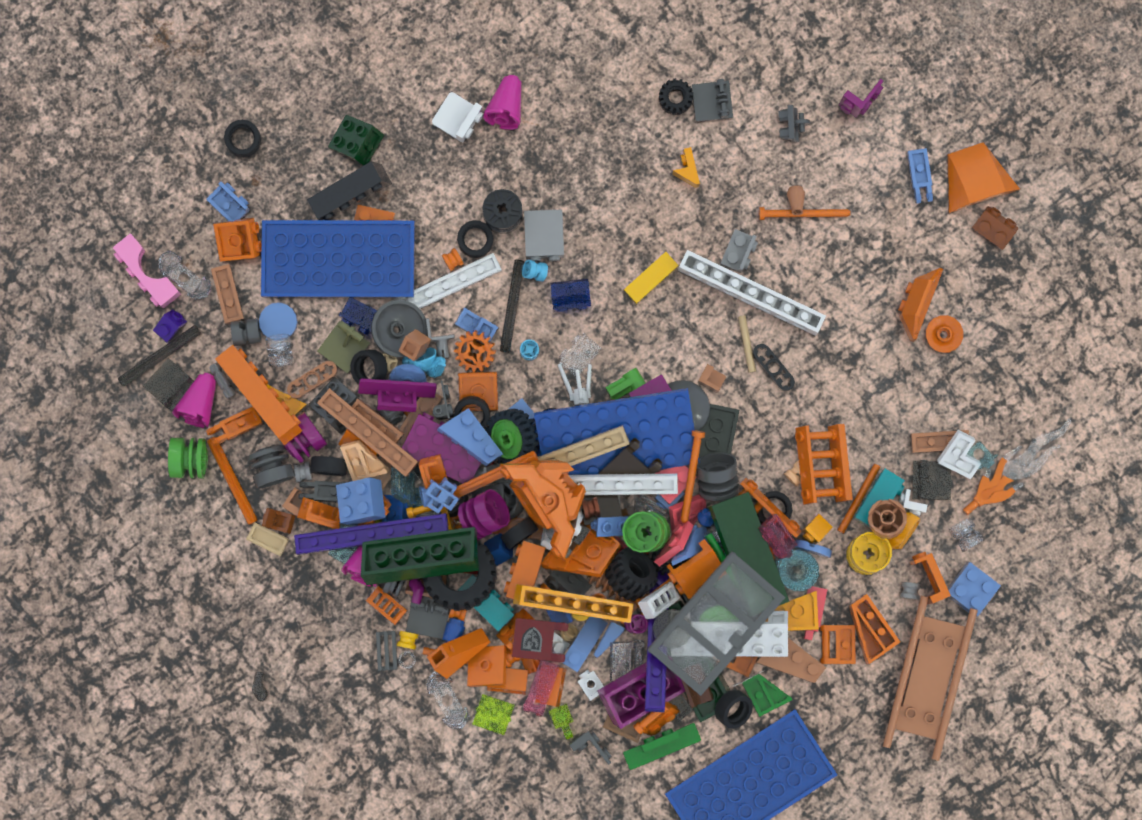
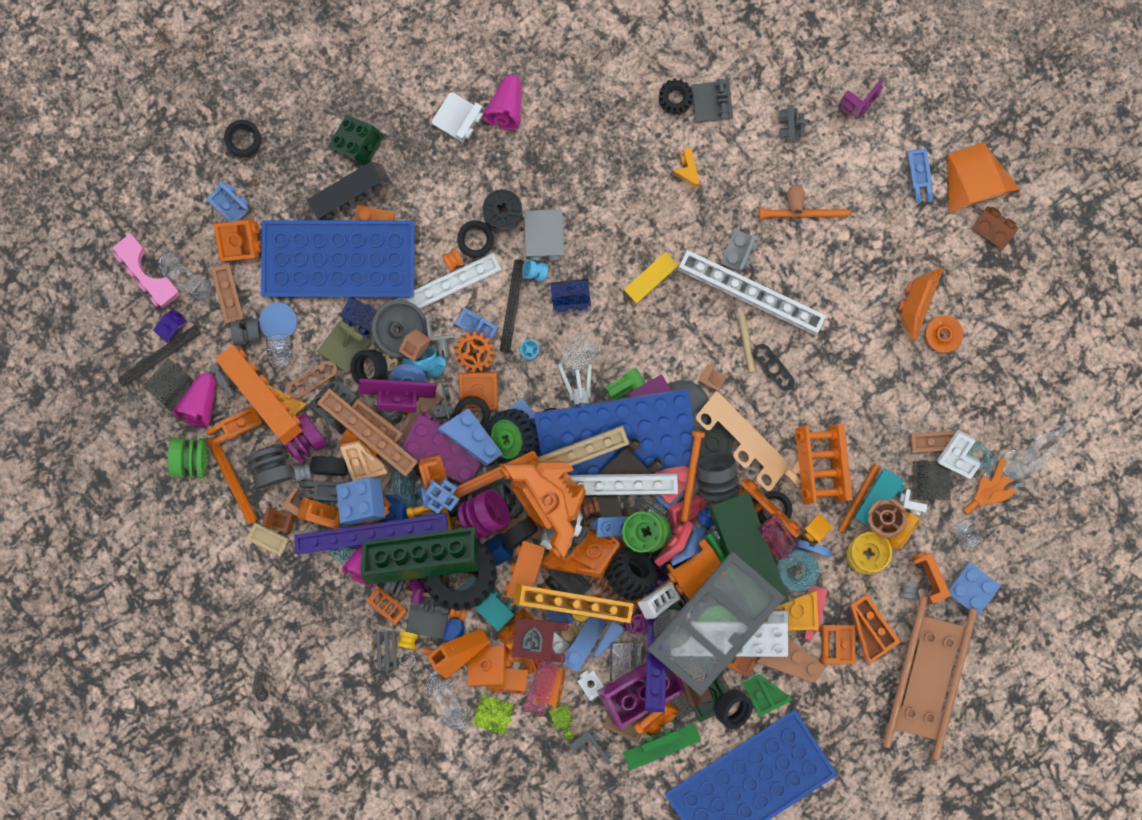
none -> light nougat piece [696,391,790,491]

